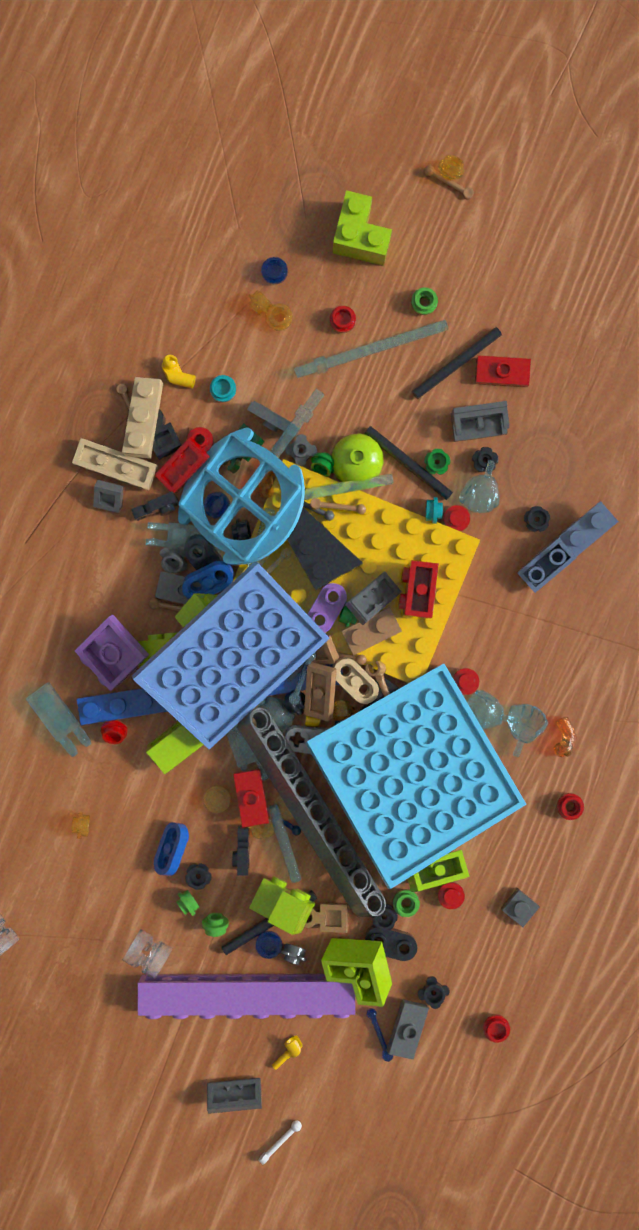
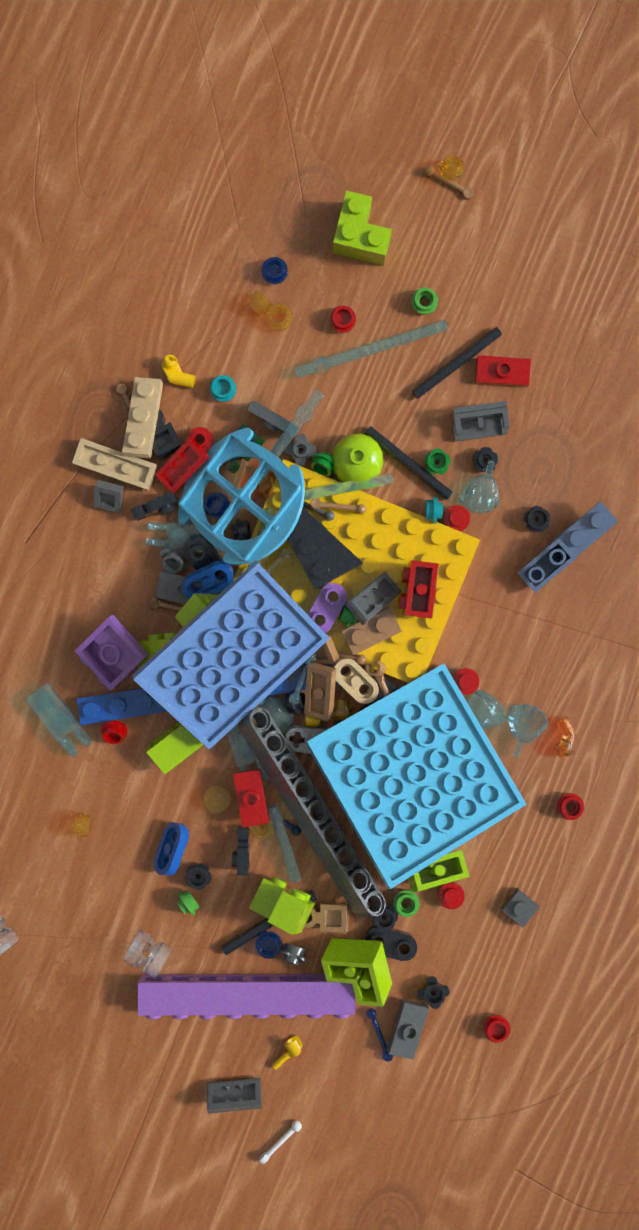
bright green plate [202,913,229,937] -> none

